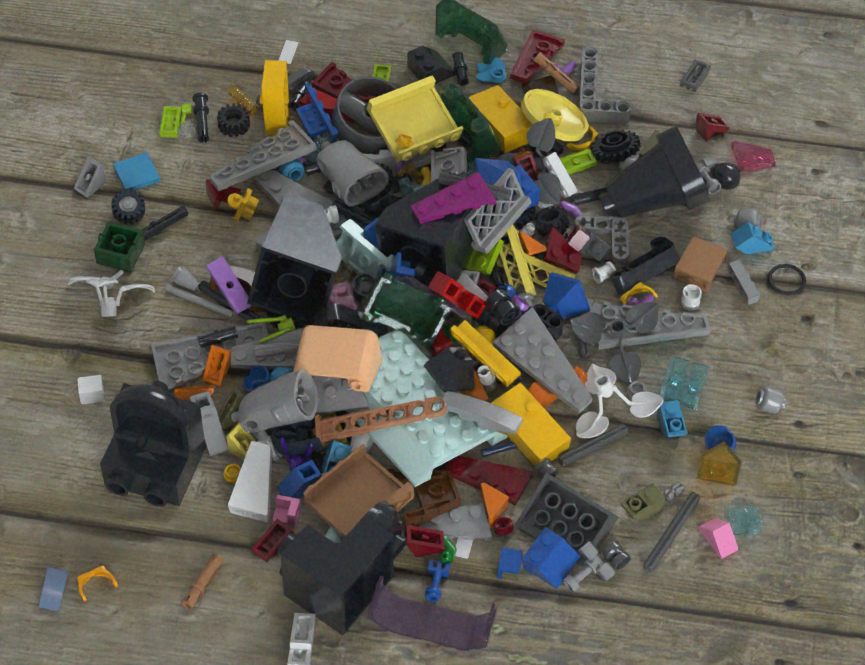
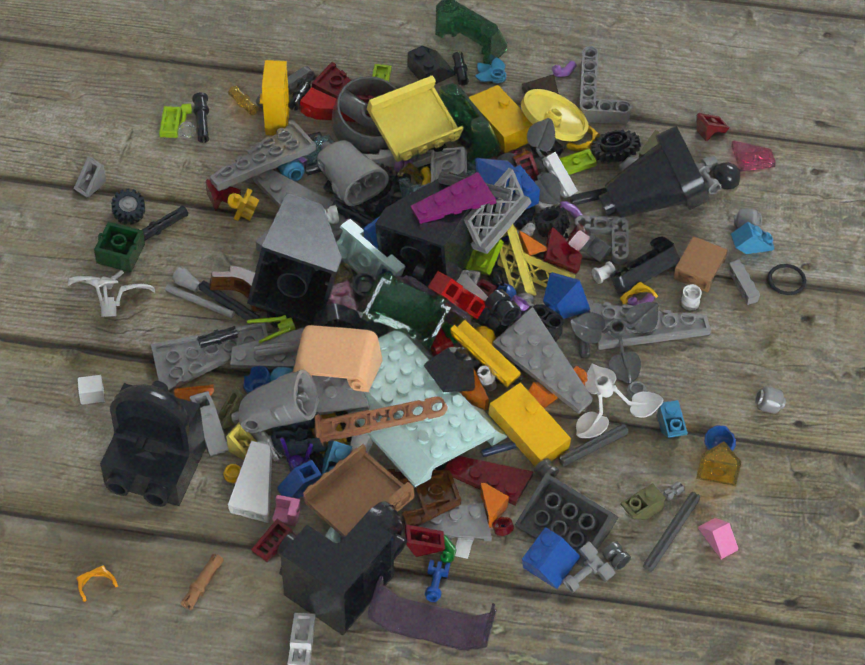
sand blue slope [39,567,69,612] -> none
dark azure tile [113,152,161,192] -> none
orange slope [202,344,231,386] -> none
medium lavender tile [206,256,252,315] -> none
black tyre [217,103,250,137] -> none
white sticker [278,40,298,64] -> none
blue bracket [296,83,339,143] -> none
blue panel [390,252,415,284] -> none
yellow plate [395,134,414,149] -> none
light grey slope [439,391,523,434] -> none
blue panel [497,548,523,579] -> none
dark red wing [509,30,565,84] -> none
medium nougat pin [534,52,580,95] -> none
clear light blue piece [660,356,710,410] -> none
dark grey tile [680,59,711,92] -> none
clear light blue plate [728,504,763,535] -> none

